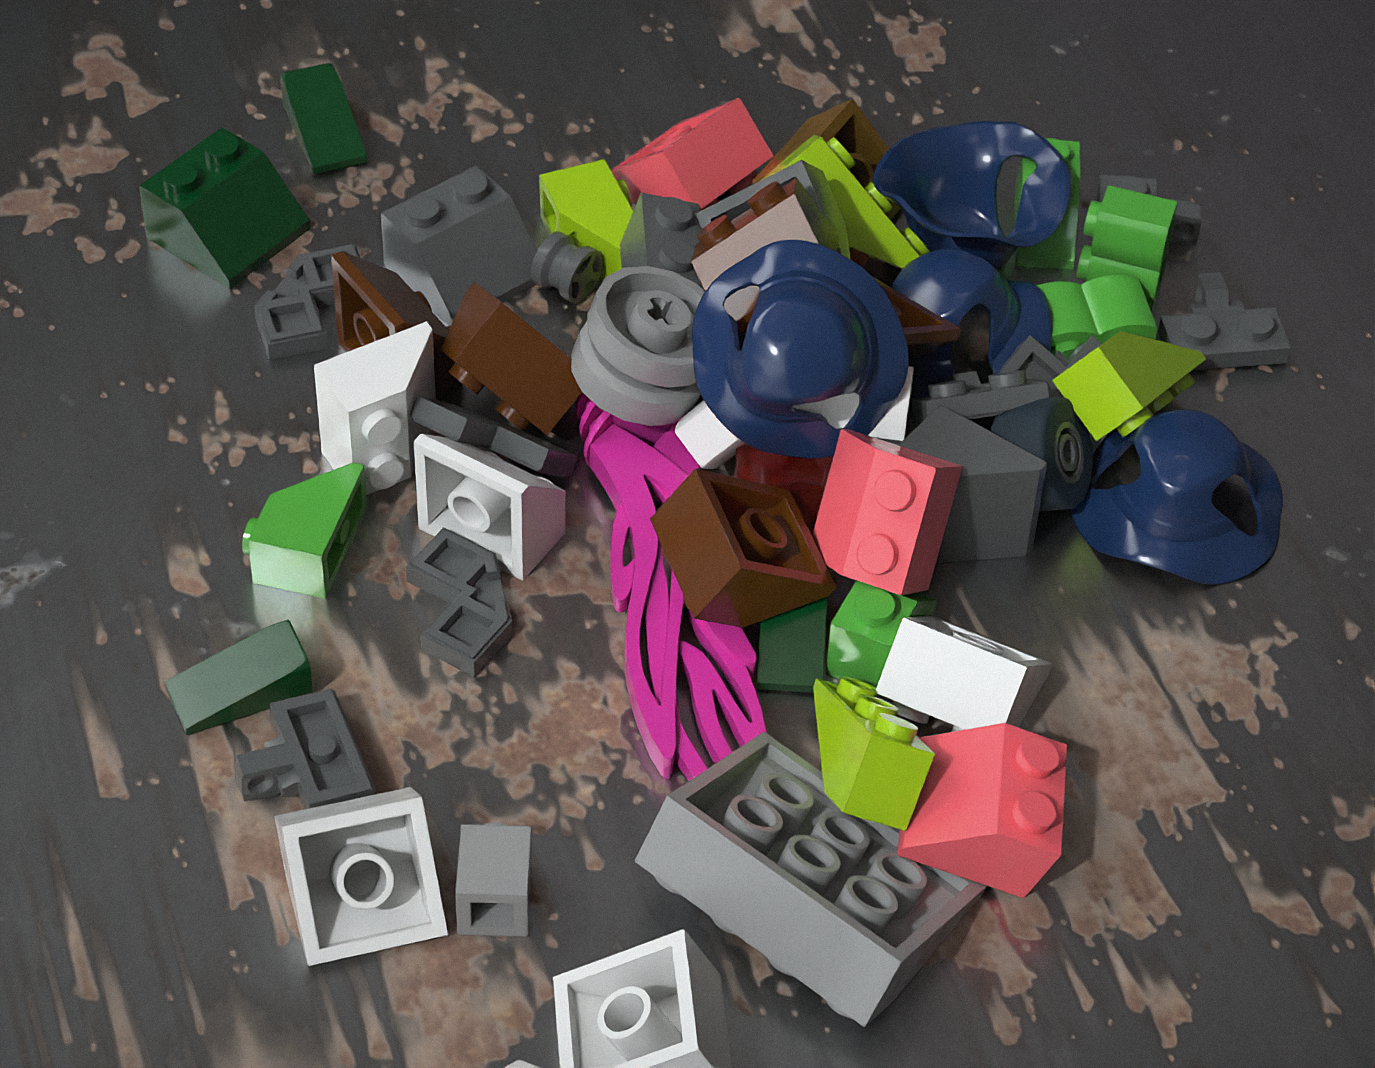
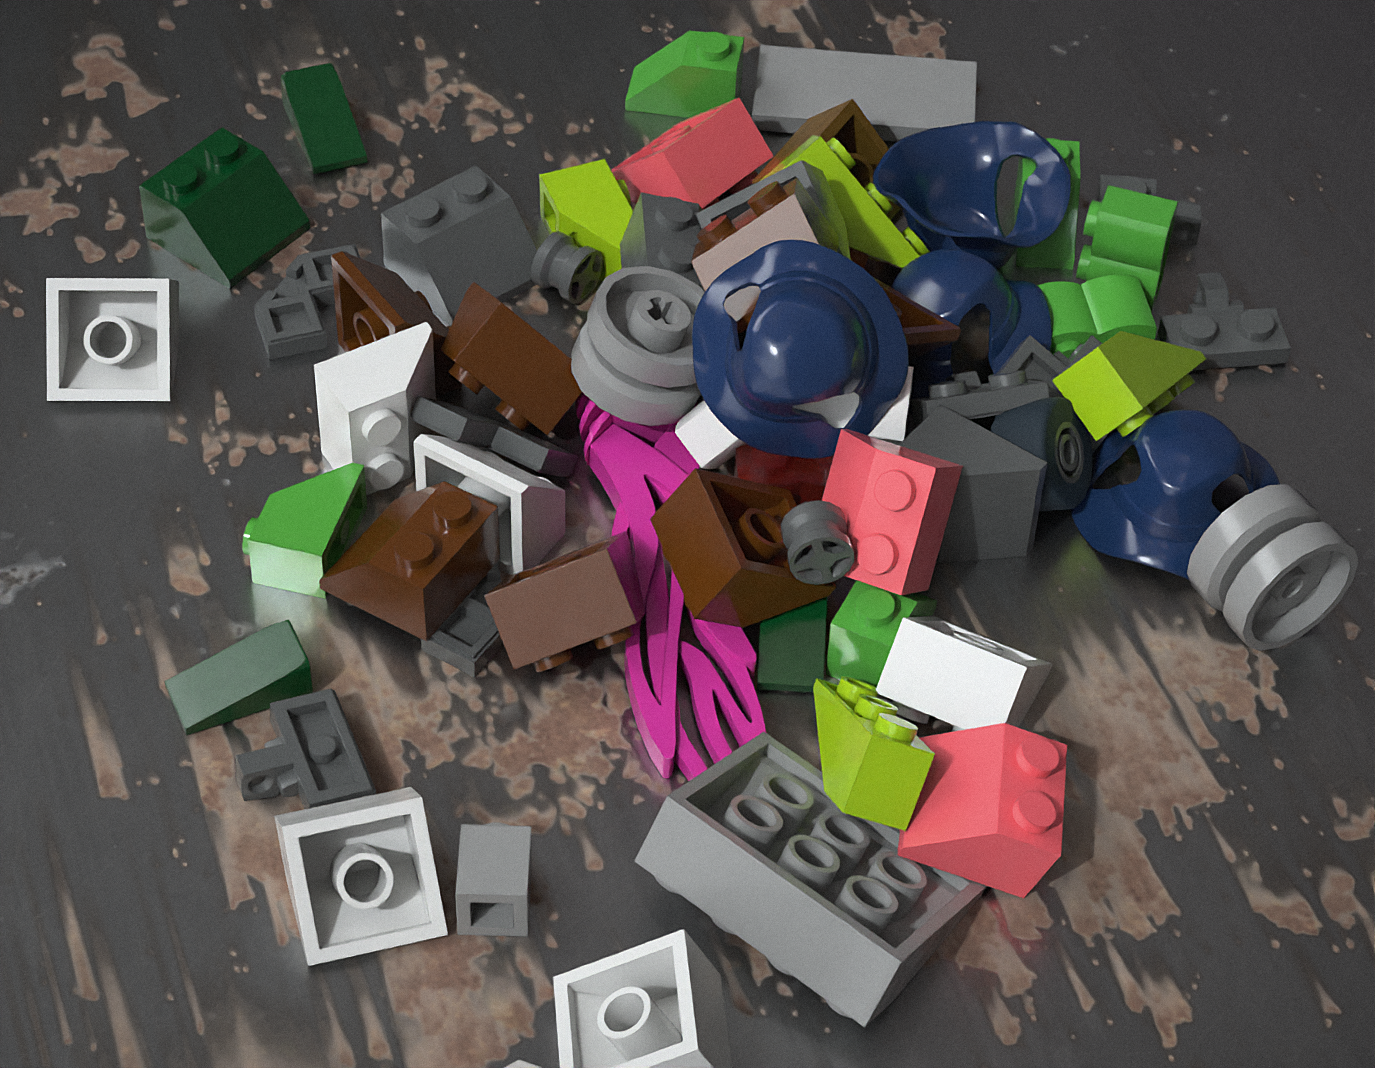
none -> white slope [46,278,179,401]
none -> reddish brown slope [319,481,500,641]
none -> reddish brown slope [484,531,646,672]
none -> bright green slope [625,30,744,118]
none -> light grey tile [752,45,977,142]
none -> dark grey wheel [781,500,854,585]
none -> light grey wheel [1187,484,1359,651]

